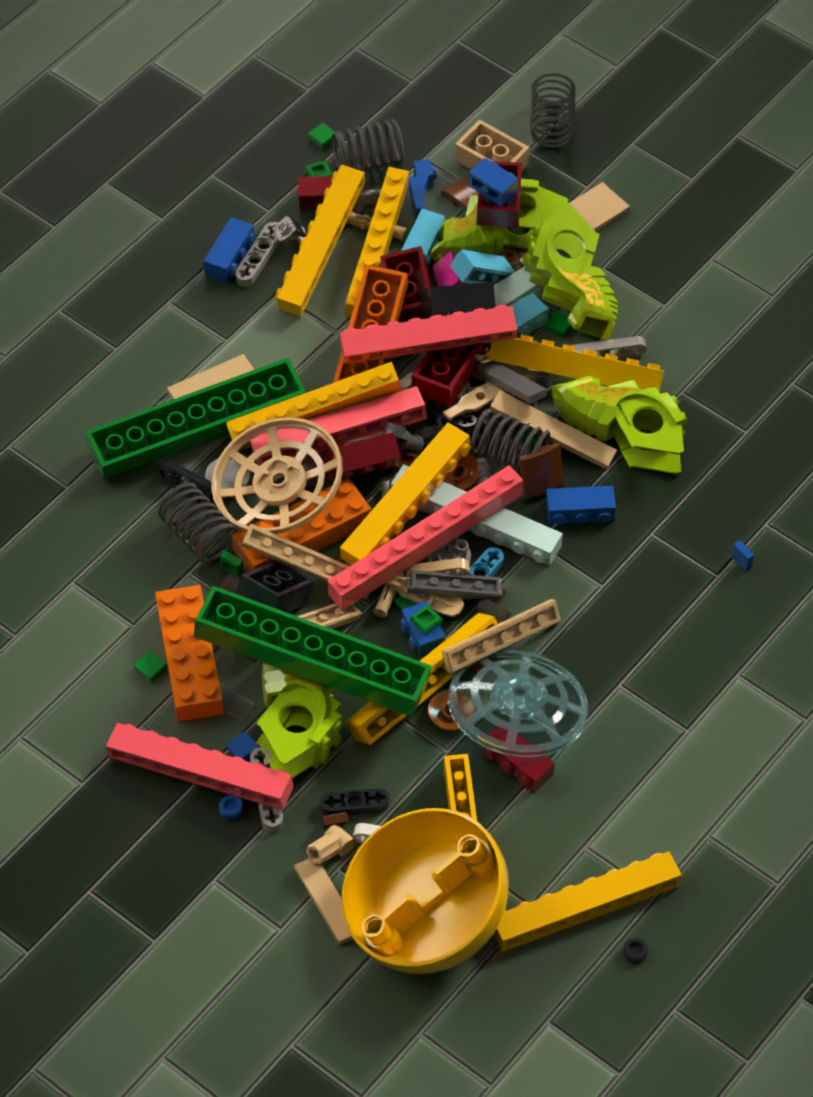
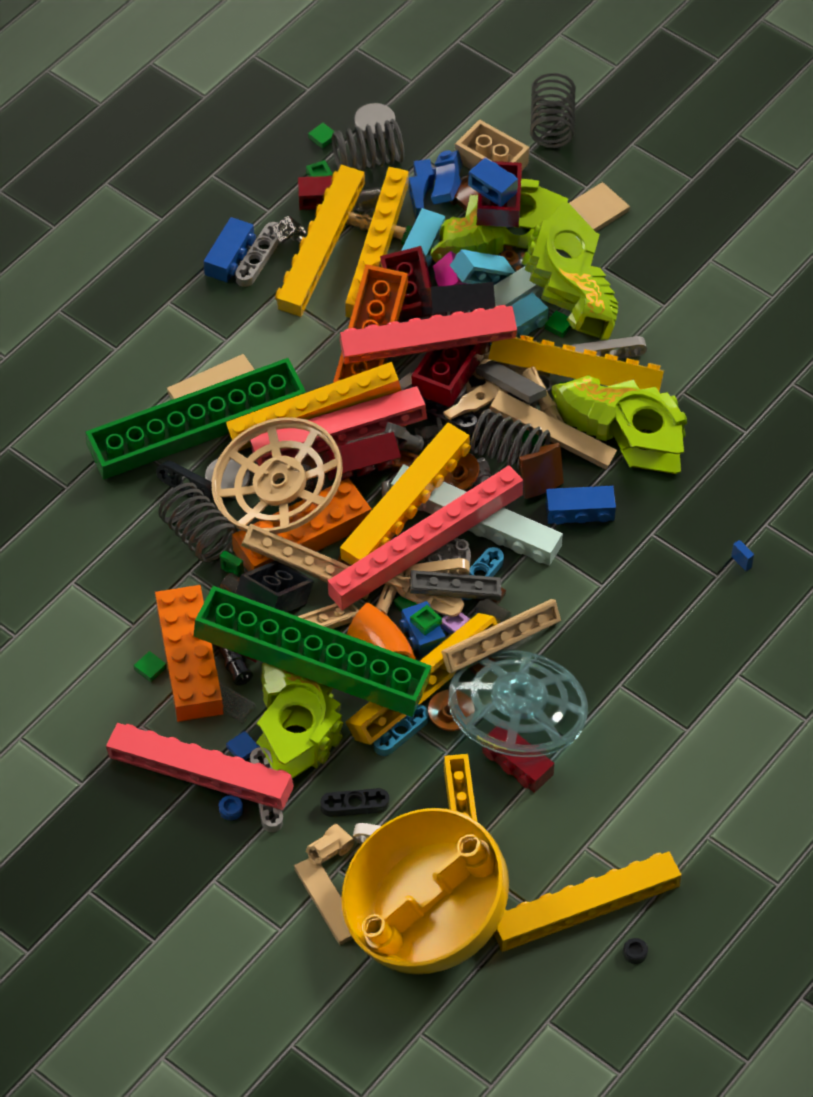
reddish brown tile [322,812,348,828] -> none
none -> black pin [217,646,253,685]
none -> orange brick [347,603,416,660]
none -> light grey tile [355,103,395,138]
none -> dark azure beam [374,704,429,756]
none -> blue slope [431,150,463,204]
none -> lavender tile [440,613,470,635]
none -> tan pin [522,367,564,423]

